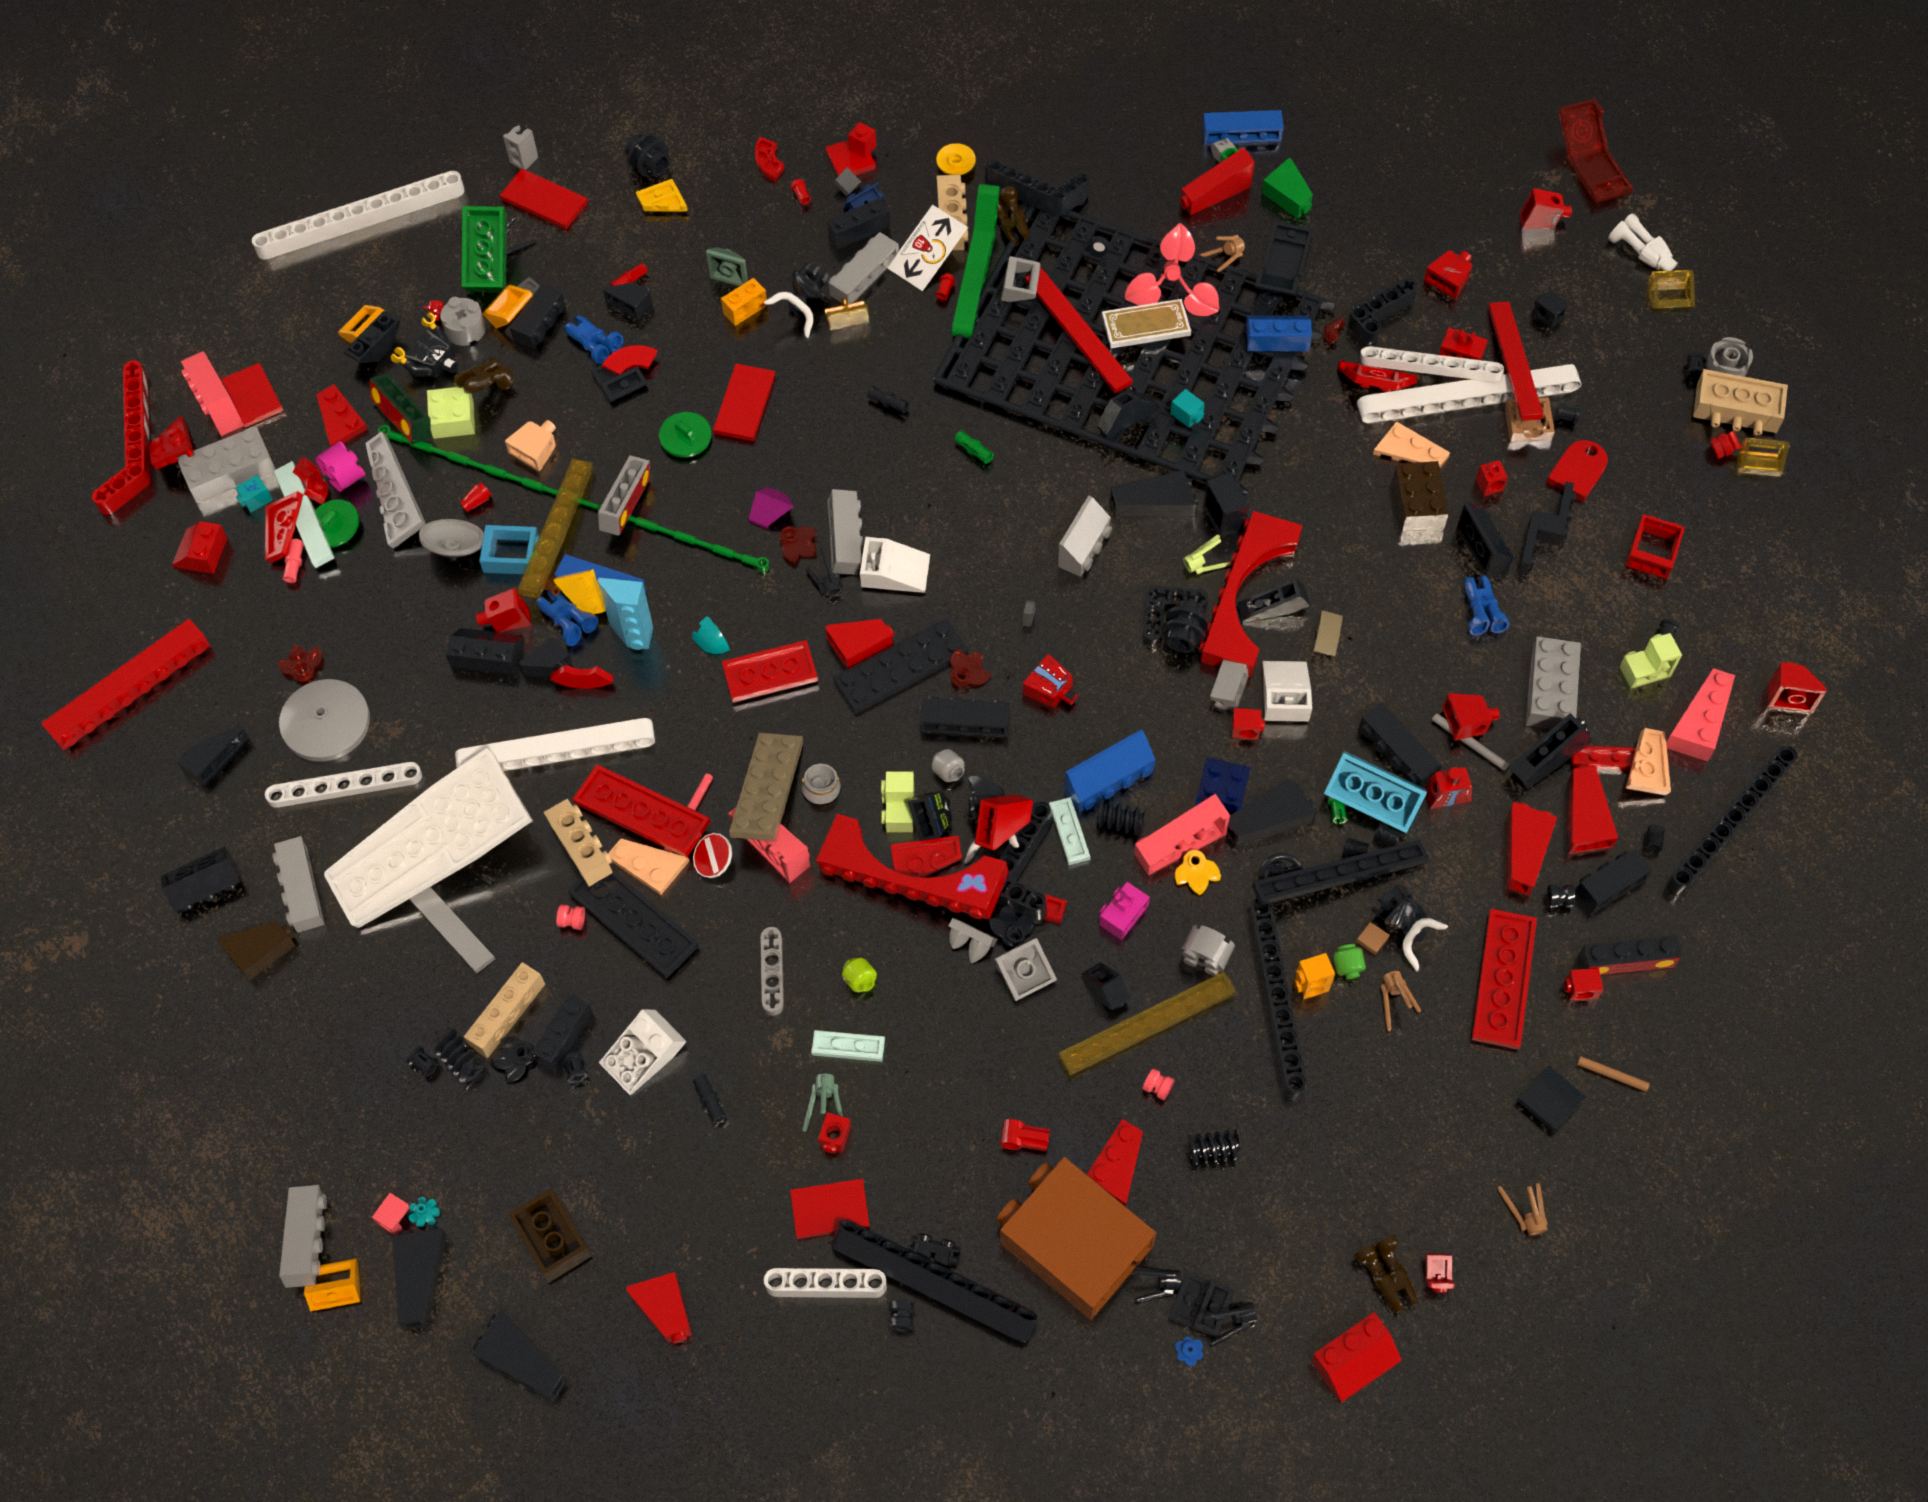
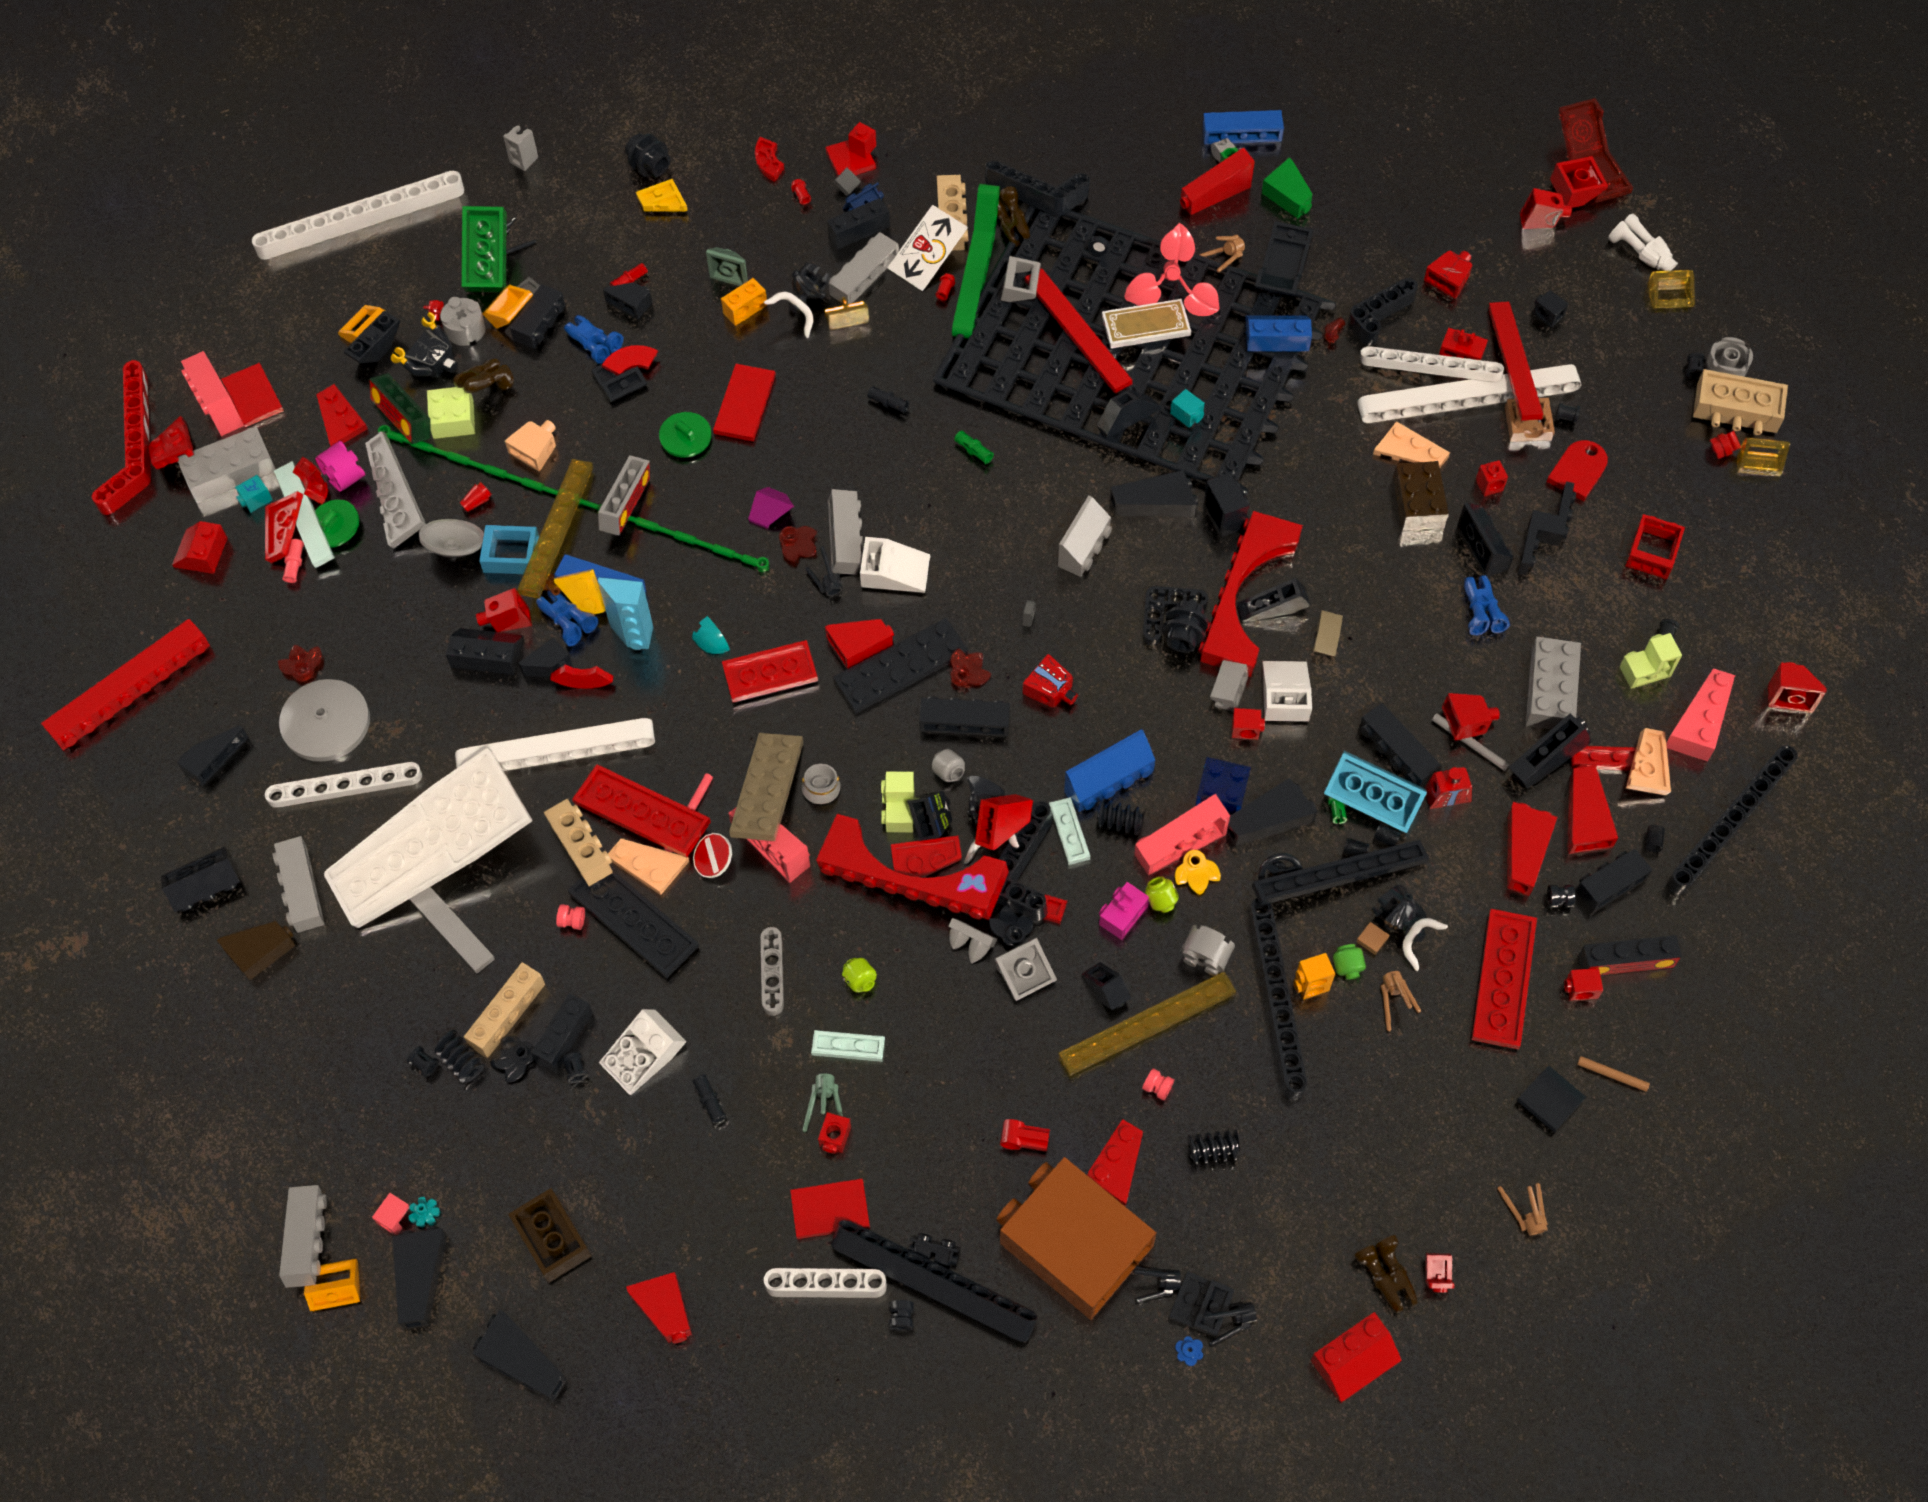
red tile [500,169,588,229] -> none
yellow dish [936,143,976,175] -> none
yellowish green plant [1183,535,1232,575] -> none
red wing [1338,360,1418,392] -> none
none -> lime head [1145,877,1179,913]
none -> red slope [1550,156,1608,208]

